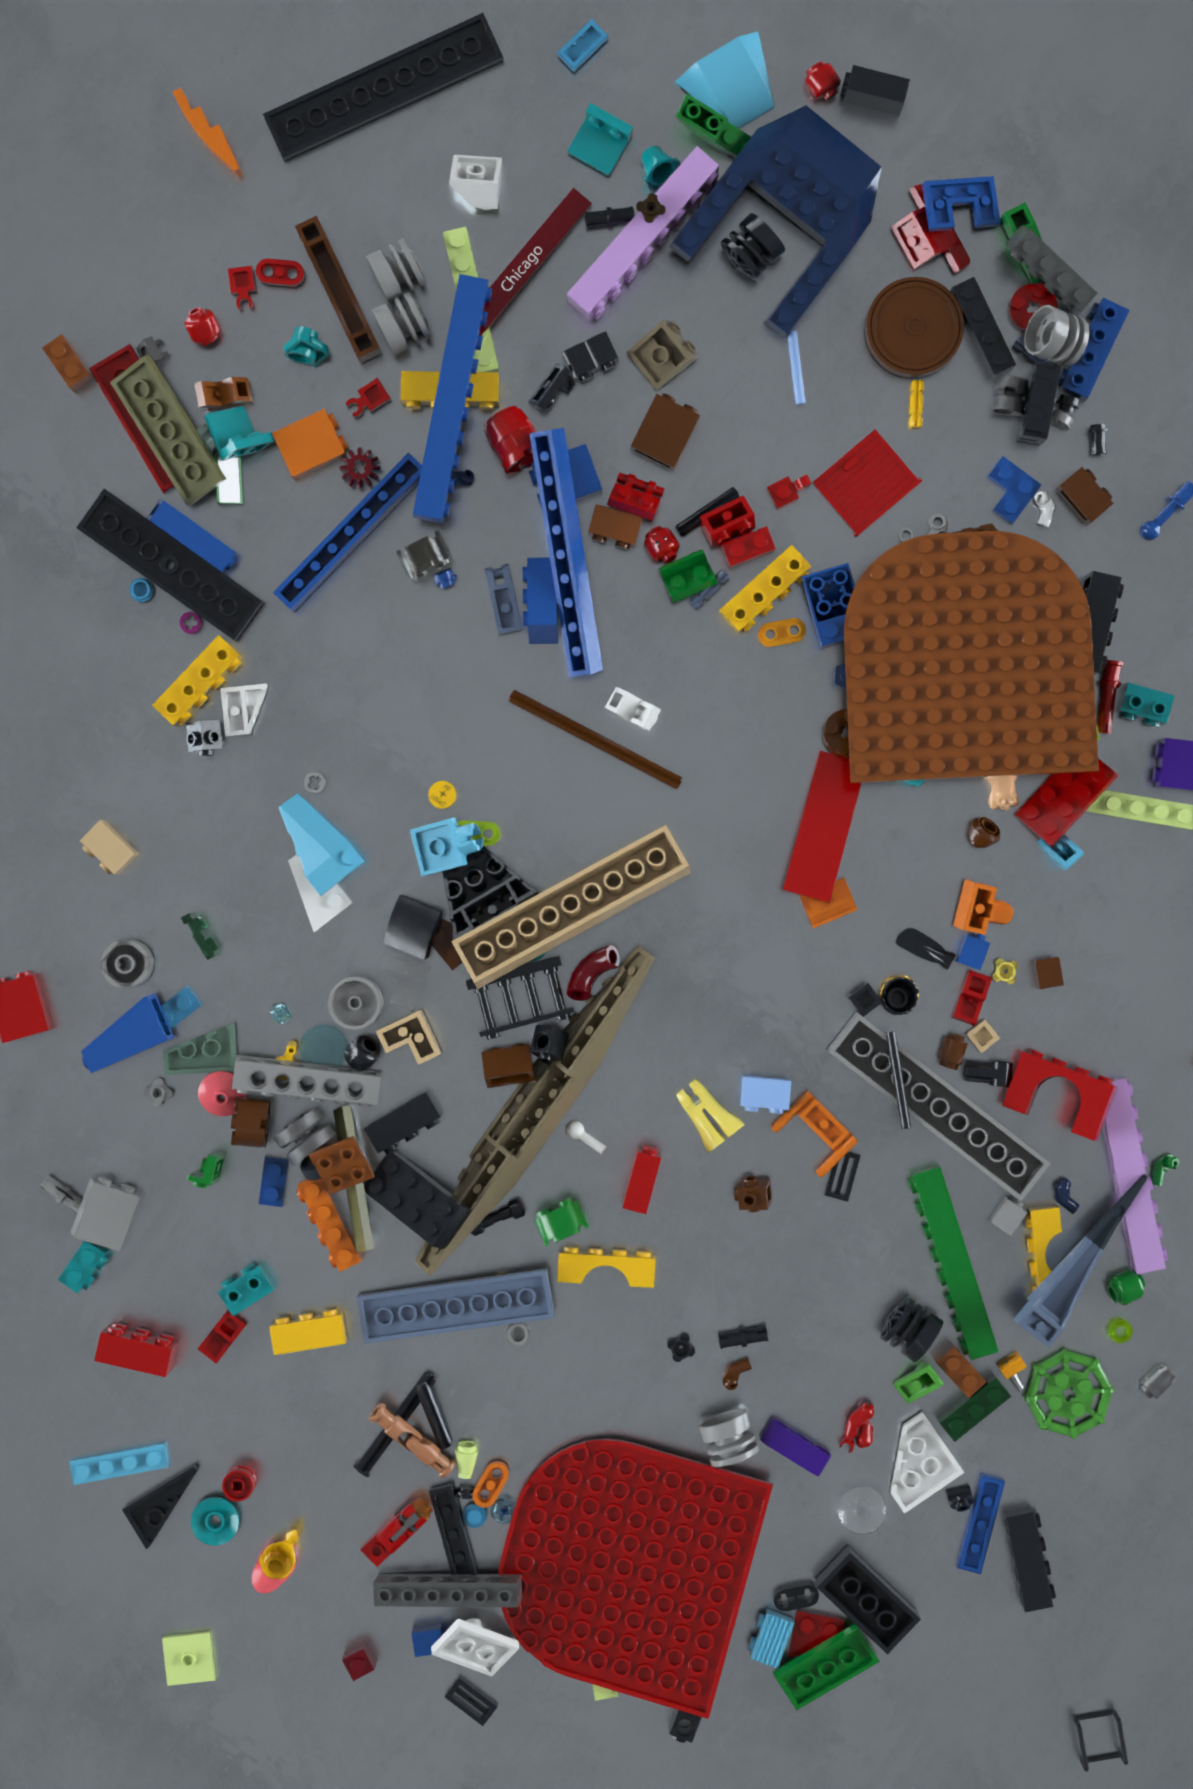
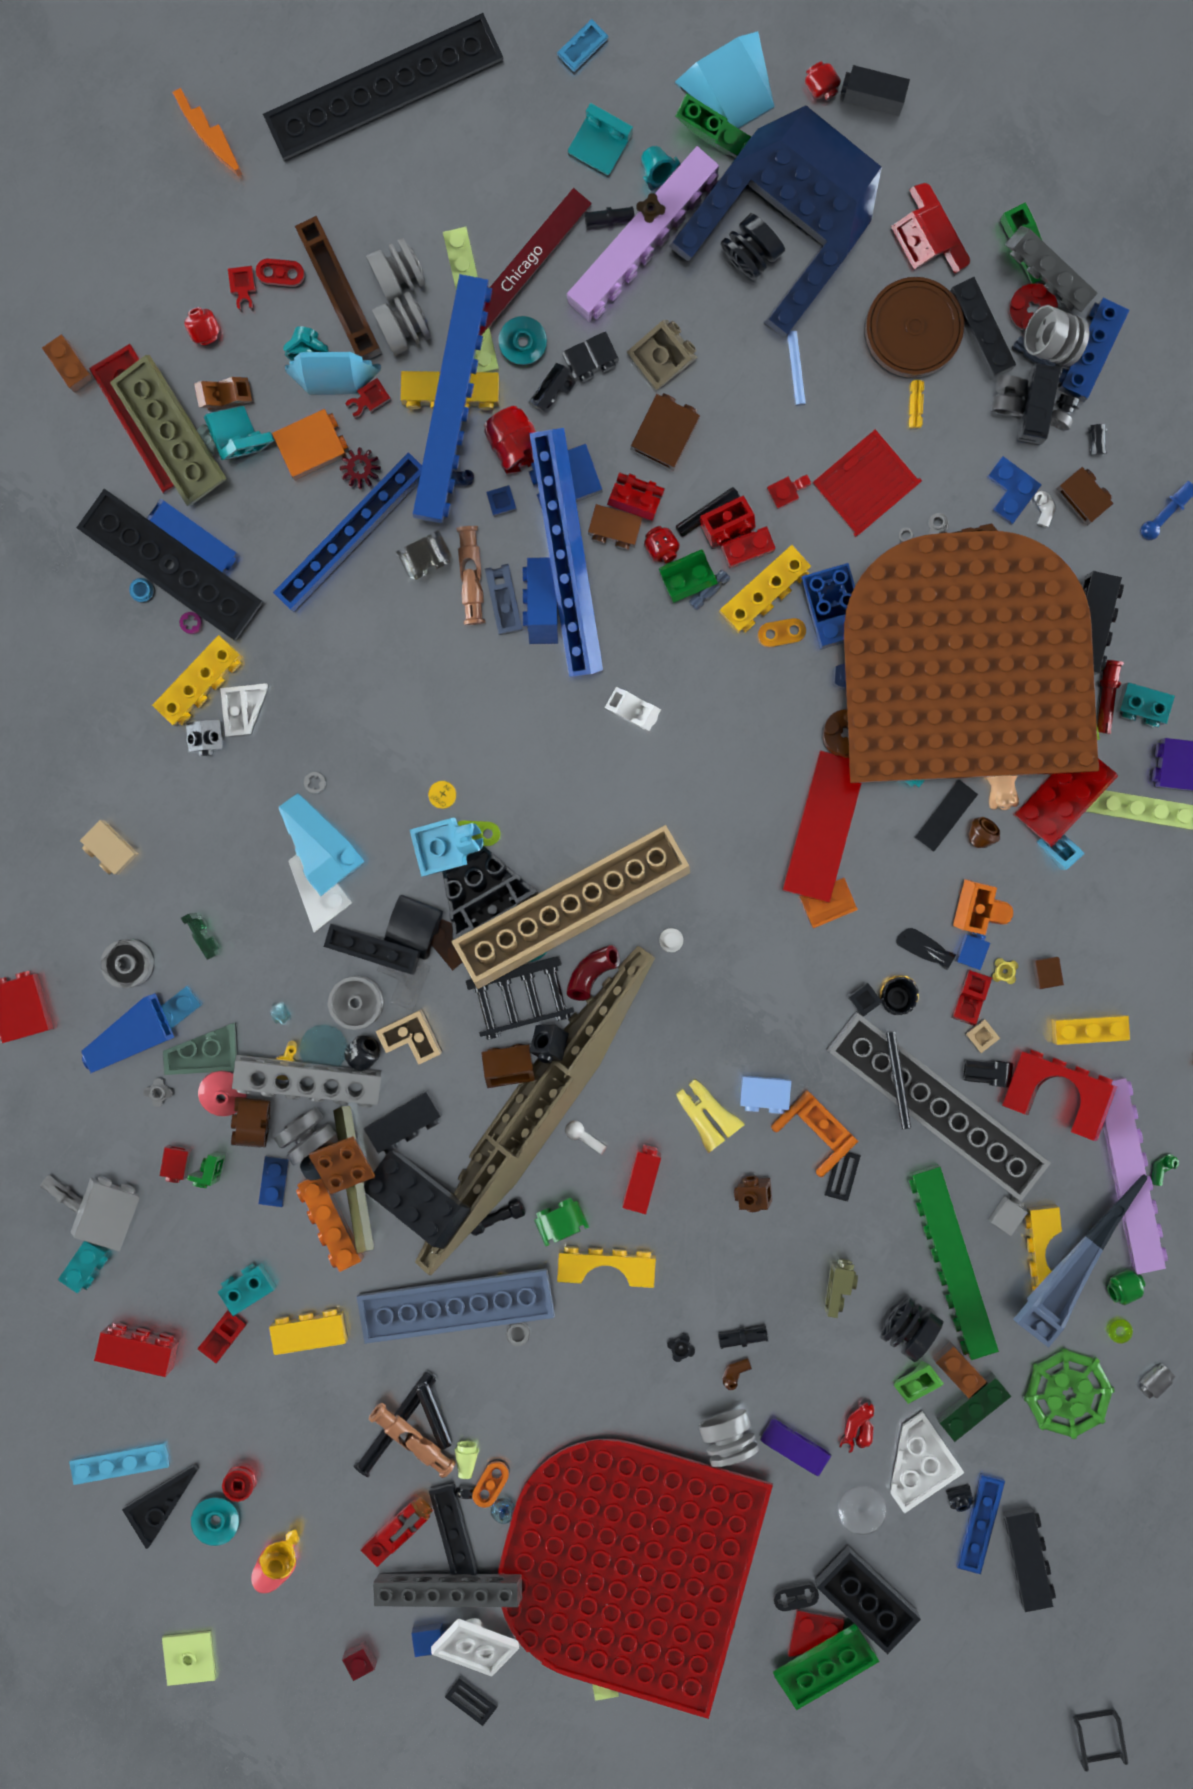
dark grey tile [136,336,168,365] -> none
slope [215,455,243,505] -> none
blue plate [434,568,457,588] -> none
white slope [449,155,502,210] -> none
dark azure plate [463,1503,487,1528] -> none
reddish brown axle [508,690,683,789] -> none
black brick [669,1709,702,1743] -> none
medium azure brick [747,1608,794,1669] -> none
blue plate [922,176,1001,232] -> none
reddish brown brick [938,1033,968,1070] -> none
light orange piece [996,1351,1027,1392] -> none
dark blue arm [1054,1178,1080,1214] -> none
none -> red brick [159,1145,192,1183]
none -> medium azure wedge [285,352,381,395]
none -> black plate [323,924,421,975]
none -> nougat piece [456,526,485,625]
none -> blue plate [486,485,517,516]
none -> teal dish [498,316,547,365]
none -> white plate [659,928,683,952]
none -> olive plate [824,1259,858,1318]
none -> black tile [914,780,978,852]
none -> yellow brick [1051,1015,1130,1045]

